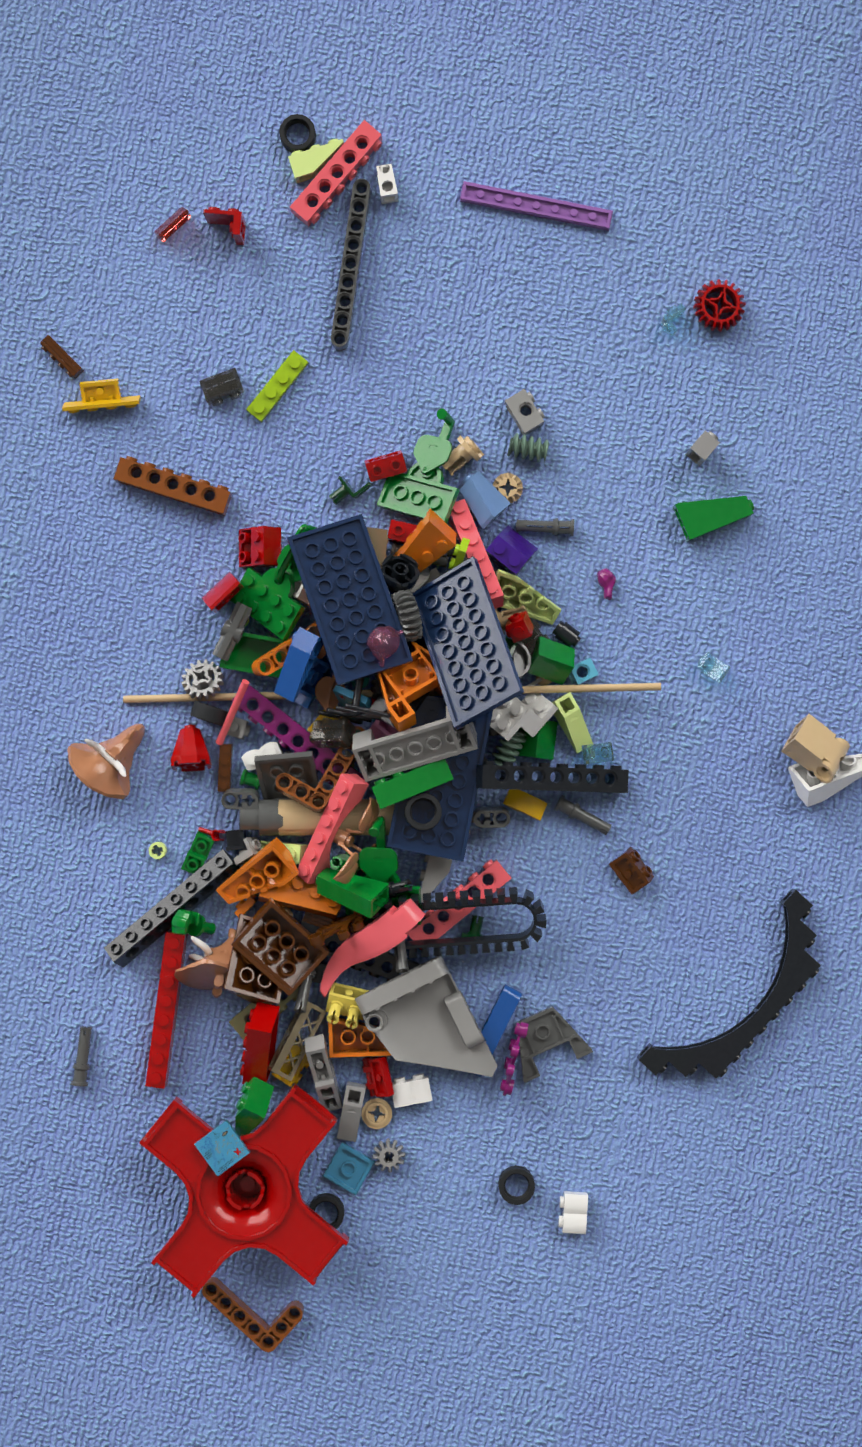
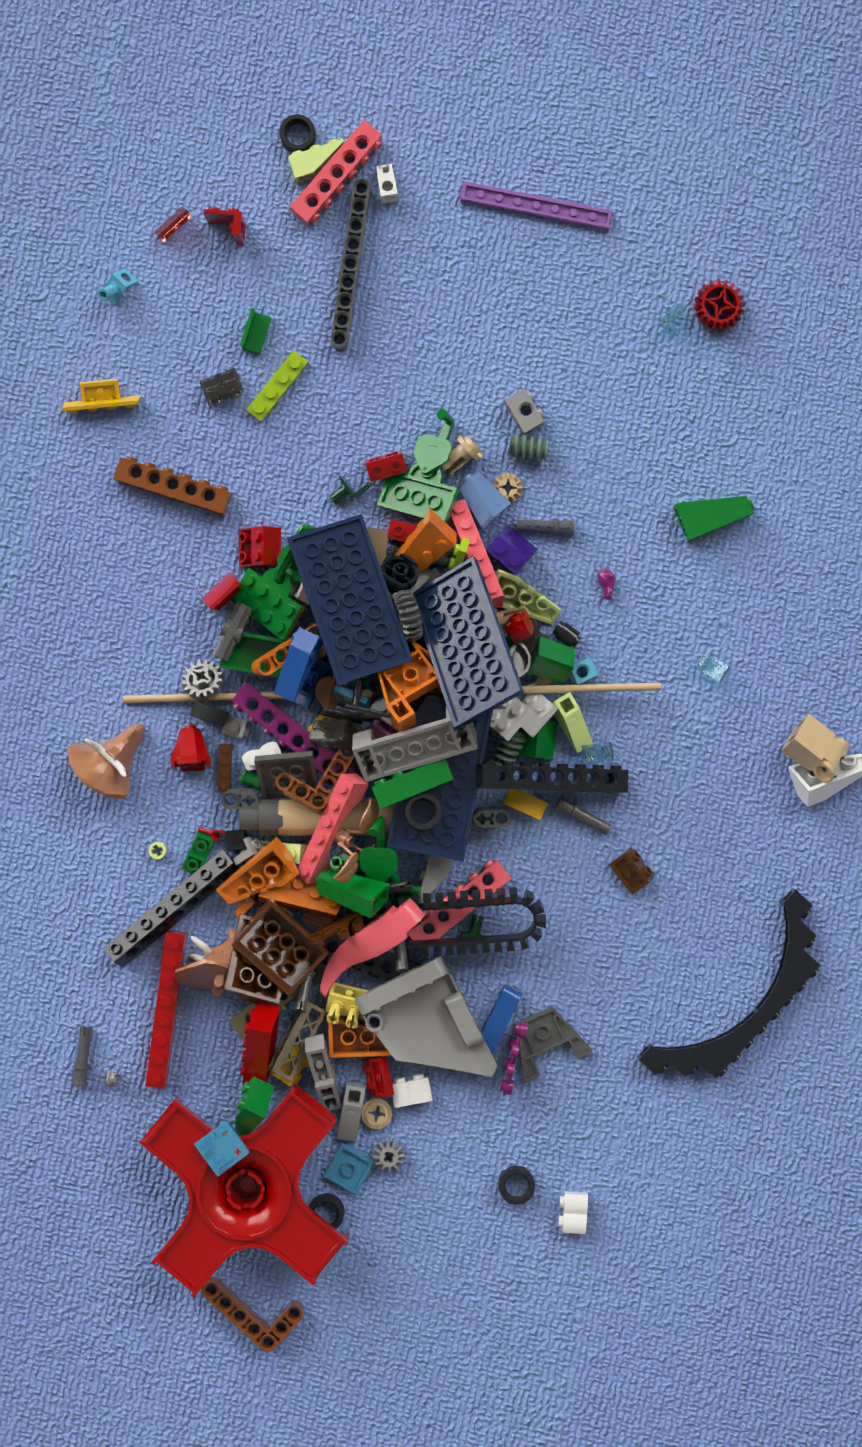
reddish brown piece [40,335,84,379] -> none
green piece [171,909,216,937] -> none
coral bar [216,679,249,745] -> none
clear pink hair [367,626,403,667] -> none
light grey brick [685,430,720,466] -> none
none -> medium azure bracket [98,268,138,305]
none -> light grey bush [106,1070,119,1087]
none -> green panel [240,308,272,355]

